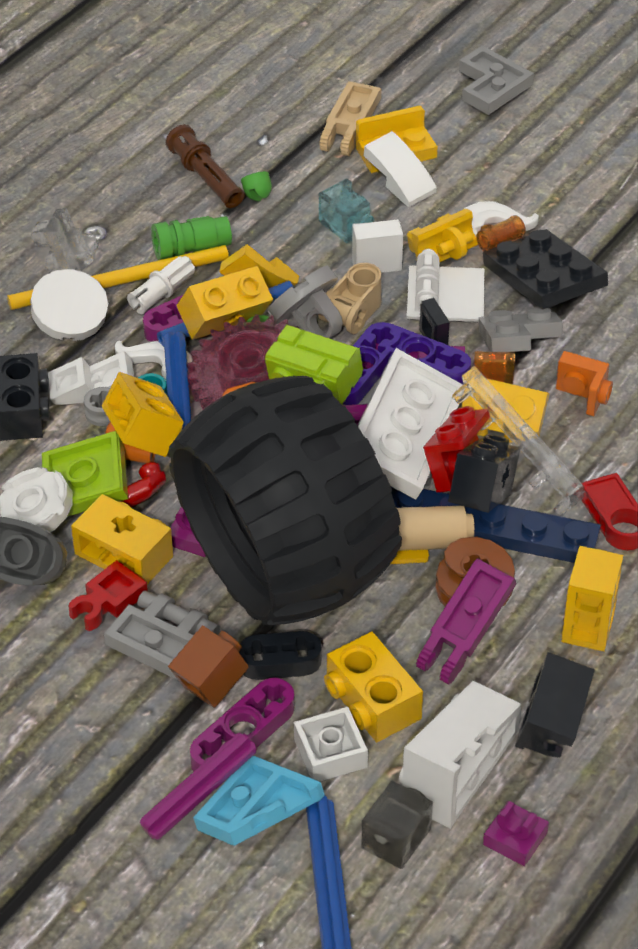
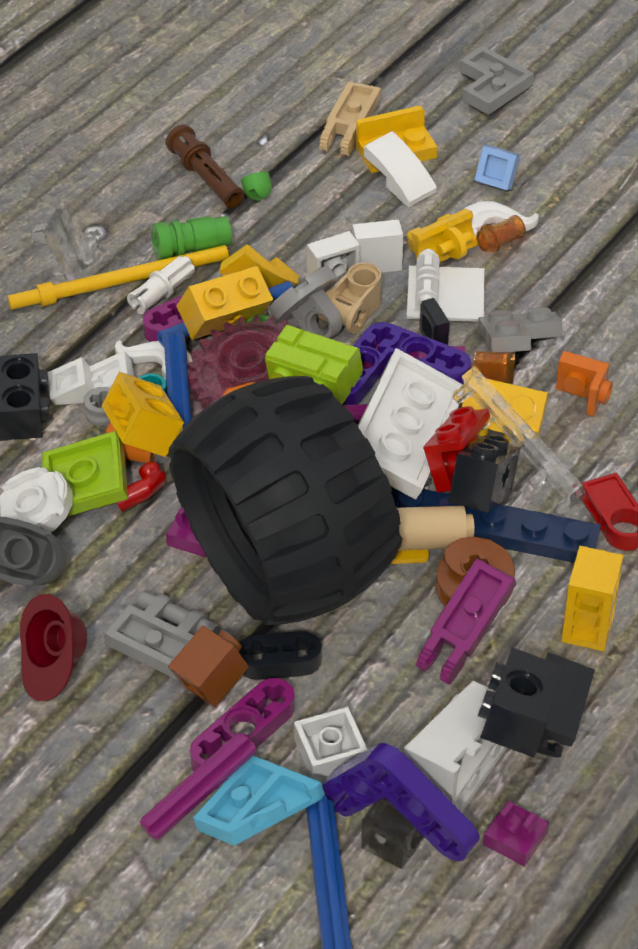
white tile [30,269,108,341] -> none
red plate [68,560,148,631] -> none
yellow brick [71,494,173,585] -> none
clear light blue brick [319,178,374,243] -> none
yellow brick [324,631,423,743] -> none
black plate [483,229,608,309] -> none
none -> dark red piece [20,594,88,701]
none -> white piece [307,231,360,290]
none -> dark purple beam [322,743,479,861]
none -> light blue tile [474,145,521,191]
none -> black brick [478,647,565,758]

